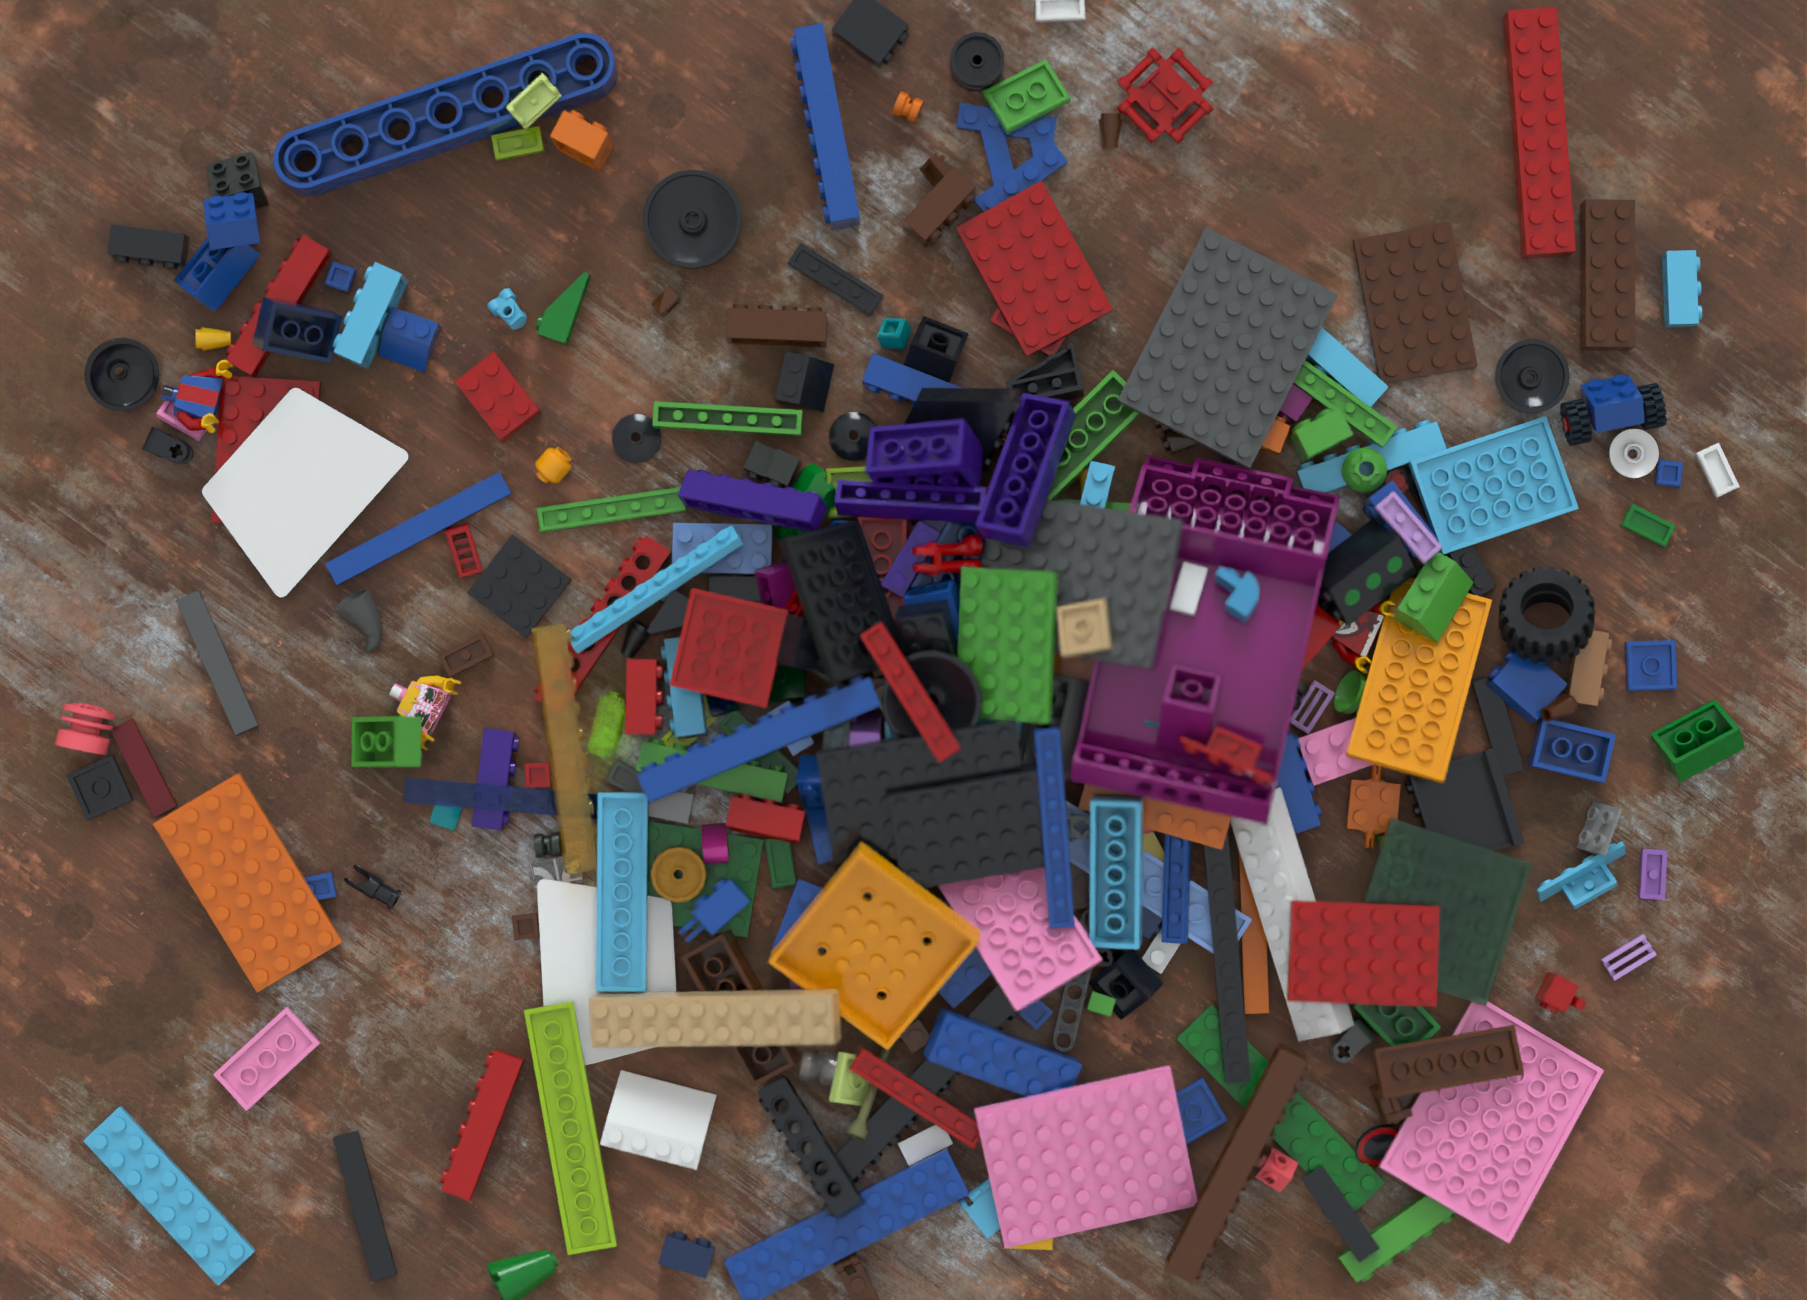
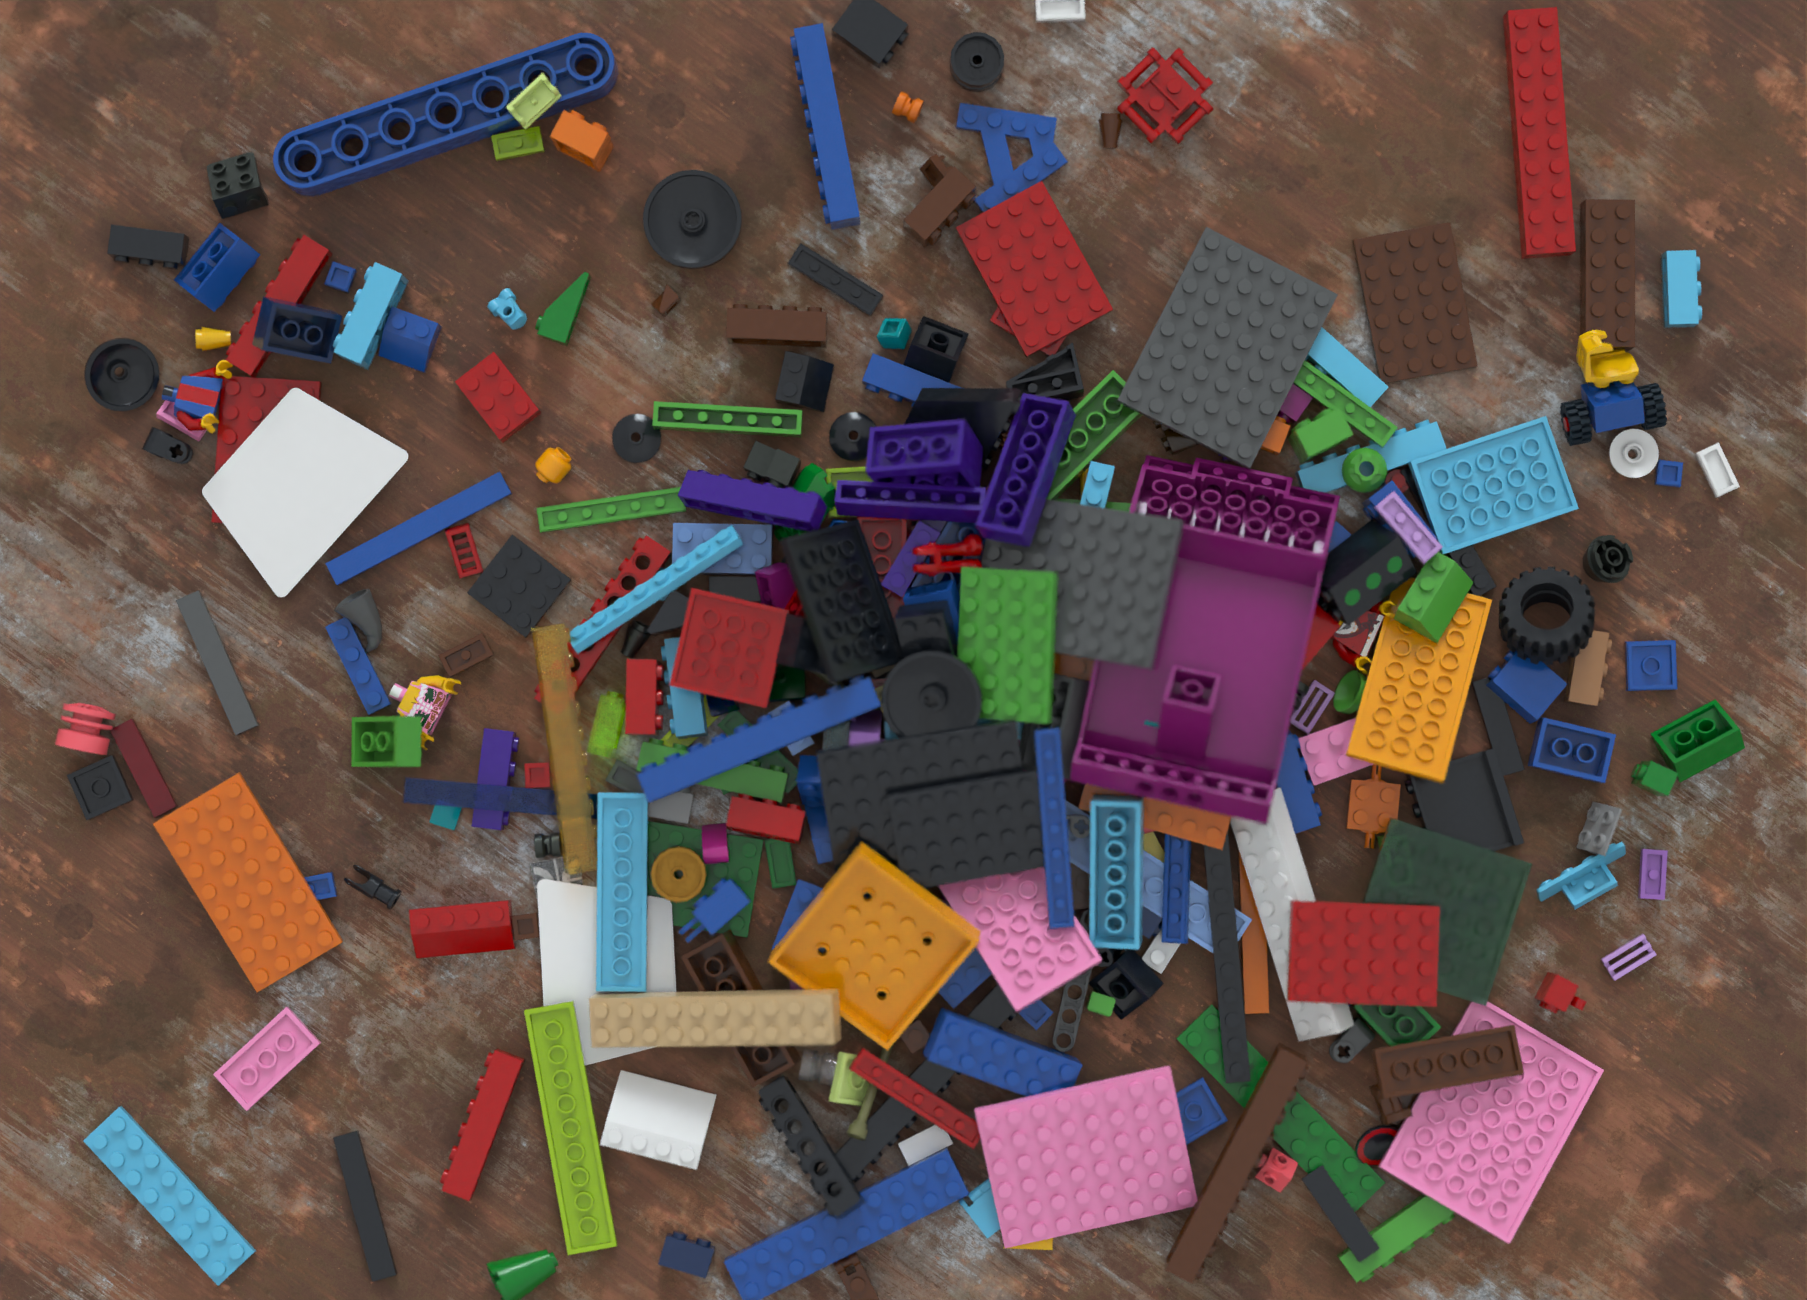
blue brick [204,192,260,250] -> none
red plate [860,622,962,763] -> none
bright green tile [982,59,1071,134] -> none
tan tile [1056,599,1112,658] -> none
white tile [1170,562,1208,617] -> none
red bracket [1179,726,1275,786] -> none
dark azure brick [1215,566,1259,624] -> none
black dish [1495,339,1570,414] -> none
reddish brown cone [1541,694,1578,722] -> none
green tile [1620,503,1676,548] -> none
none -> blue plate [325,617,392,715]
none -> red slope [409,900,516,958]
none -> yellow piece [1576,330,1639,388]
none -> pearl dark grey cone [1583,535,1633,583]
none -> green brick [1631,761,1679,796]

